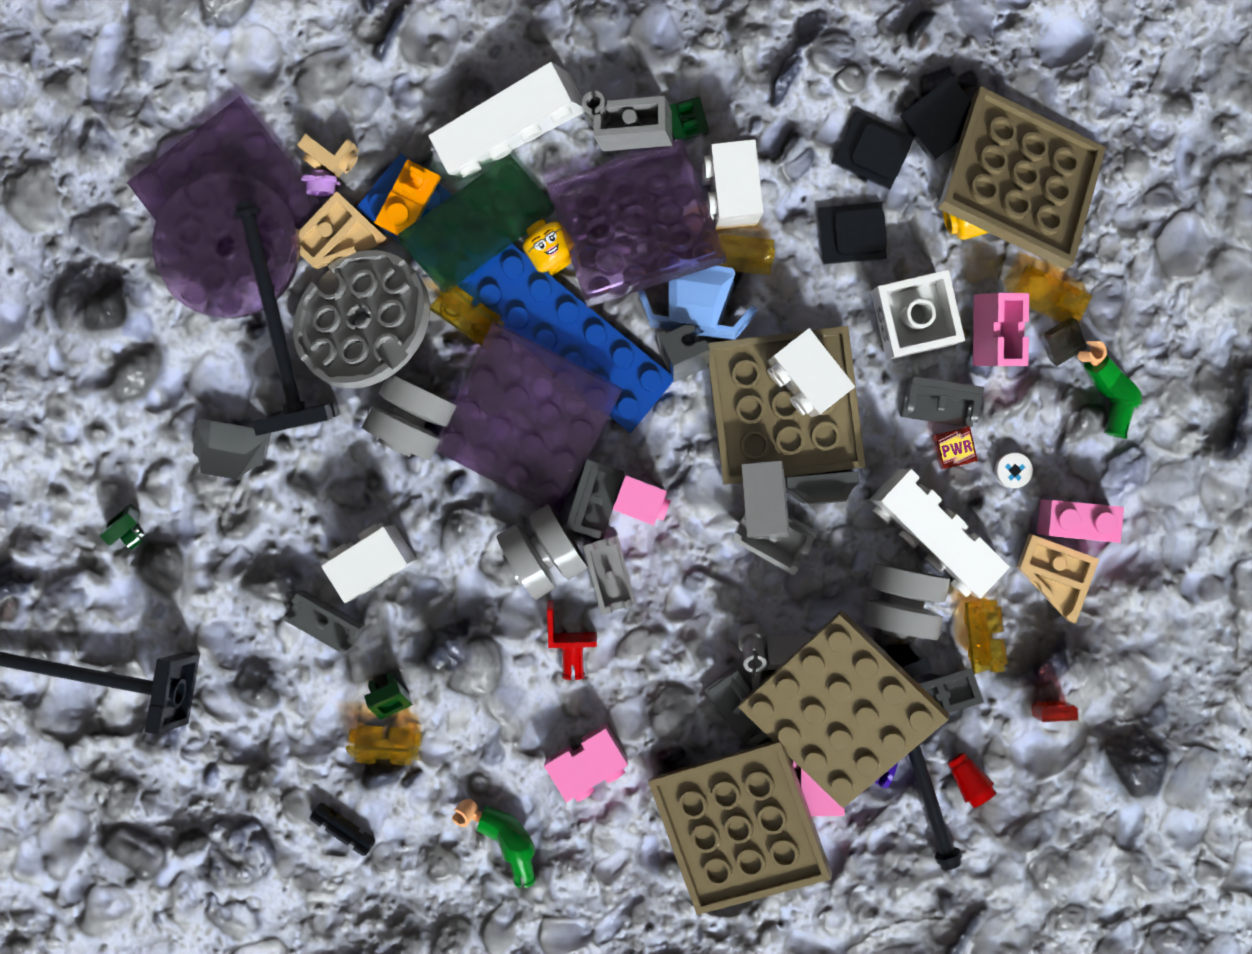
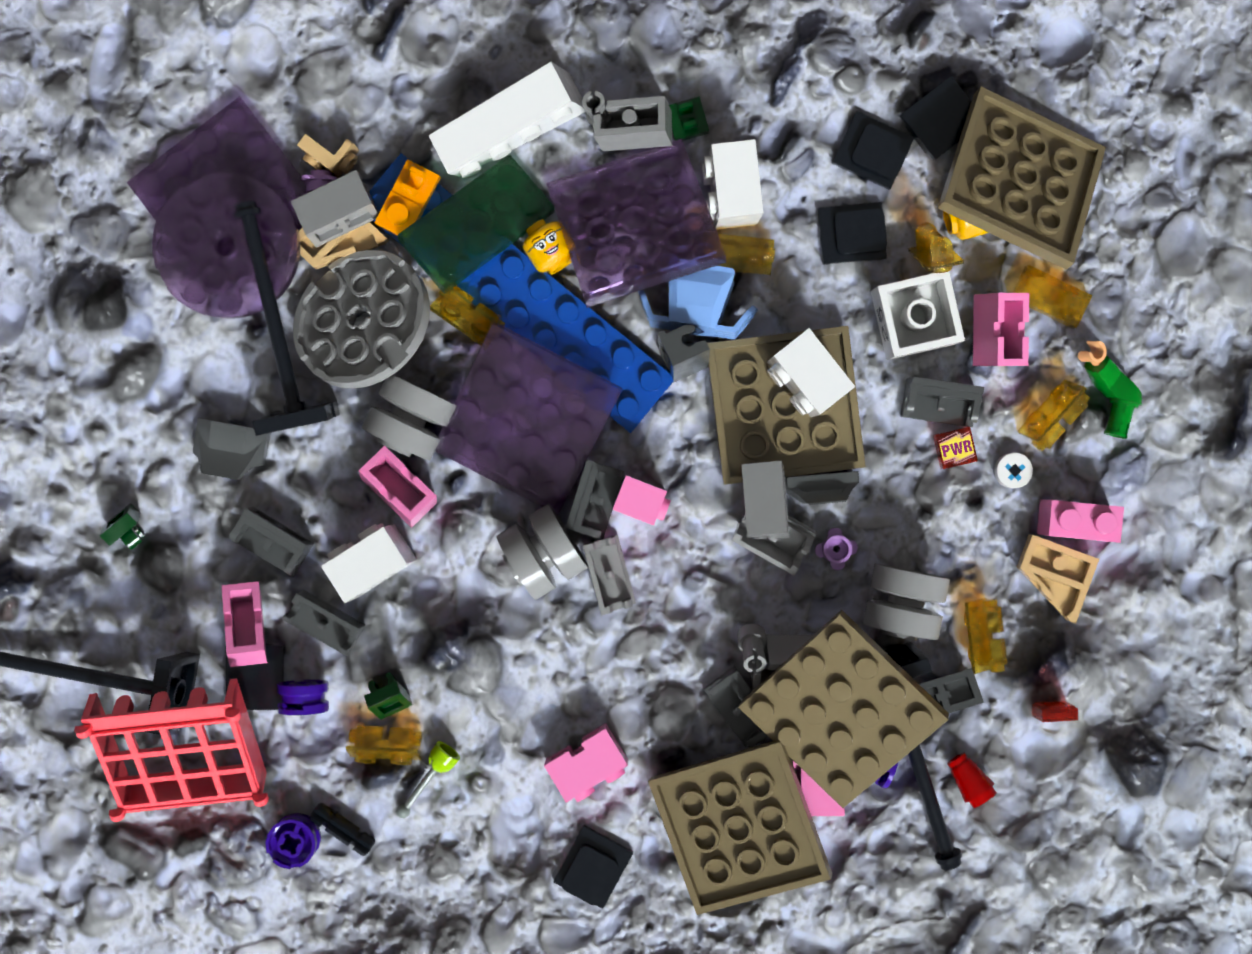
green arm [452,799,536,888] -> none
red bracket [547,600,597,680] -> none
white wedge [869,469,1010,599] -> none
clear smoke tile [1041,316,1087,366] -> none
none -> coral window [74,678,269,822]
none -> bright pink brick [221,581,267,667]
none -> black piece [225,644,284,710]
none -> dark grey hinge [229,507,314,577]
none -> dark purple wheel [265,813,321,869]
none -> dark purple wheel [277,679,329,715]
none -> light grey hinge [291,170,379,248]
none -> bright pink brick [359,446,437,528]
none -> hinge [396,741,460,818]
none -> black piece [553,825,633,909]
none -> lavender plate [815,528,858,570]
none -> clear yellow hinge [908,222,964,273]
none -> clear yellow hinge [1017,379,1090,452]

